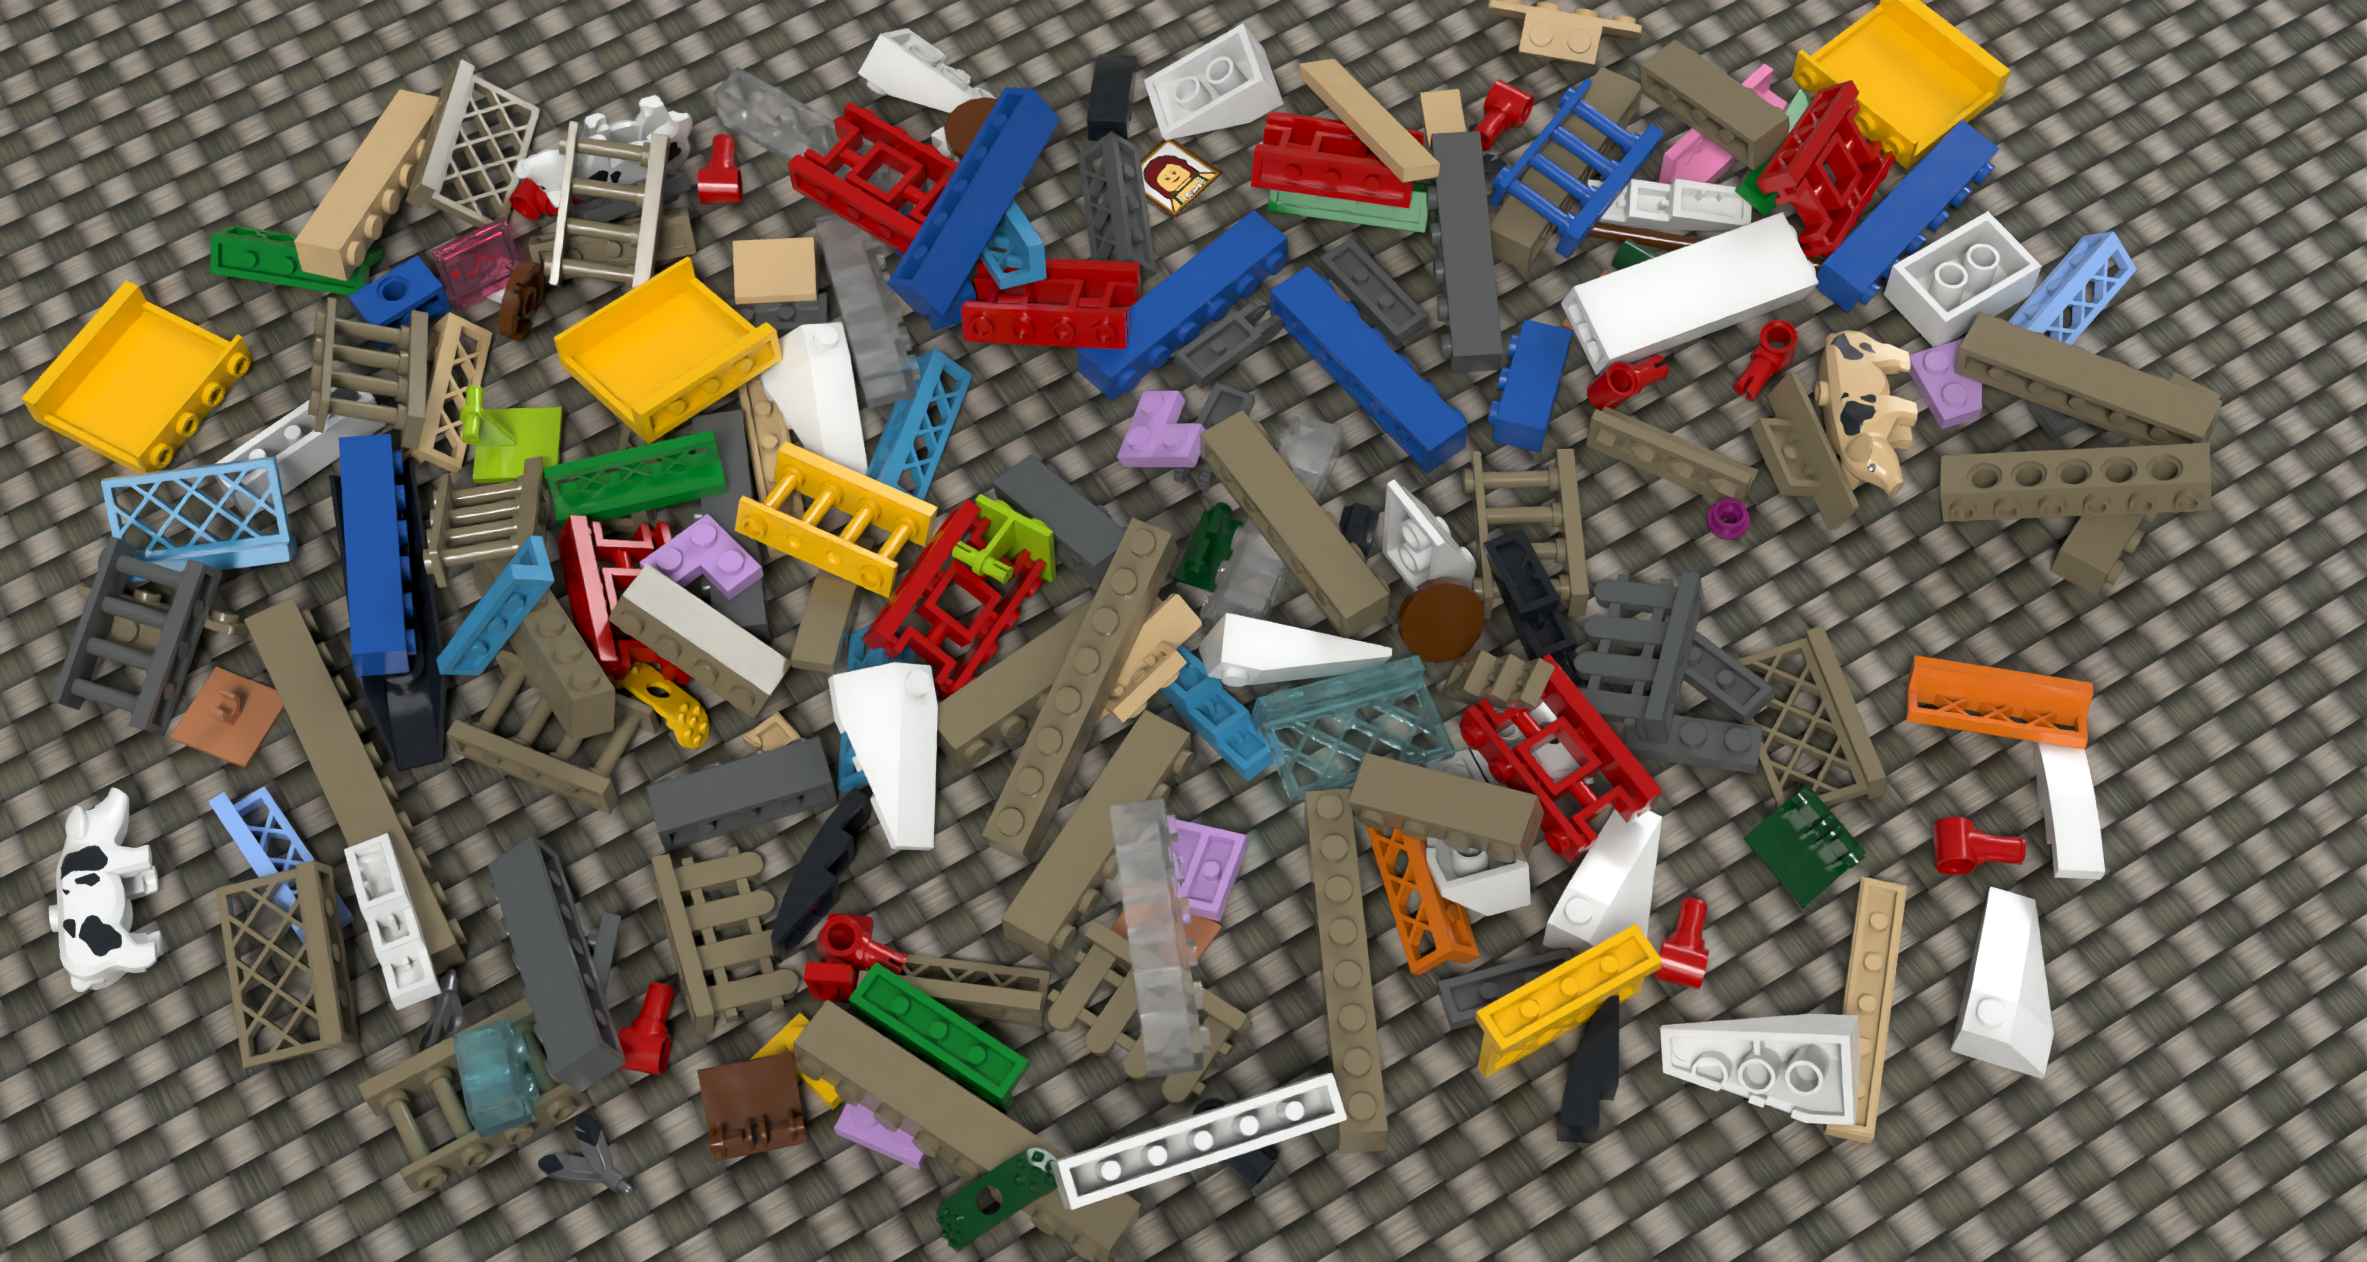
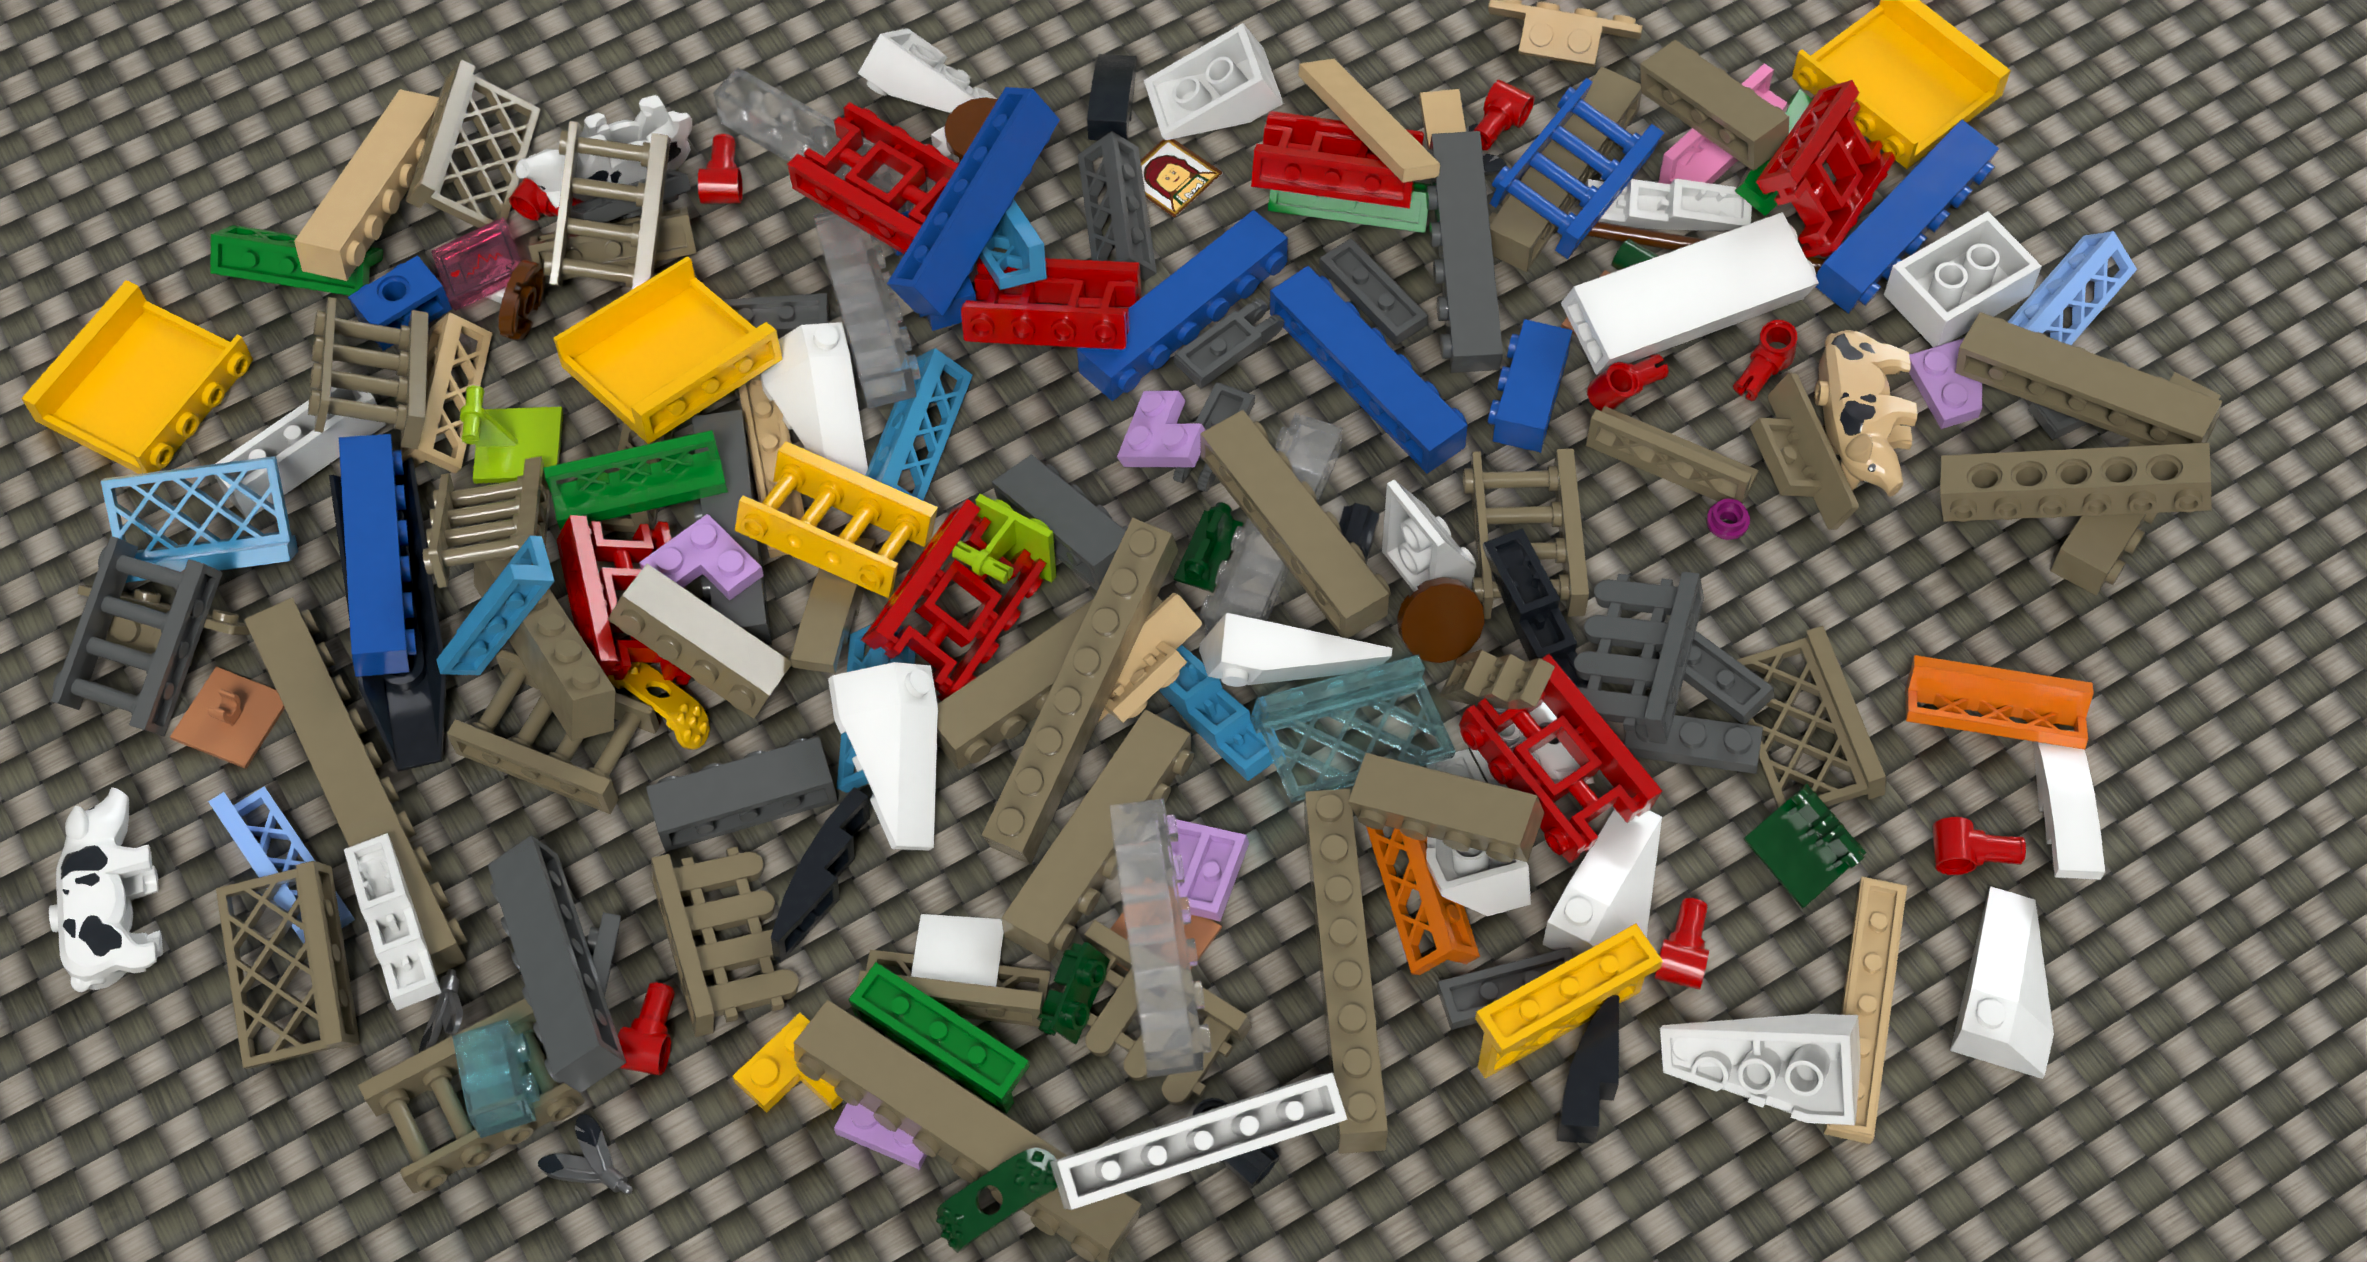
reddish brown hinge [697,1052,808,1161] -> none
tan slope [733,237,821,304] -> none
tan tile [743,711,801,752] -> none
red bracket [803,914,874,1003] -> none
red pin [815,915,908,975] -> none
none -> white sticker [911,914,1004,987]
none -> dark green hinge [1037,942,1110,1045]

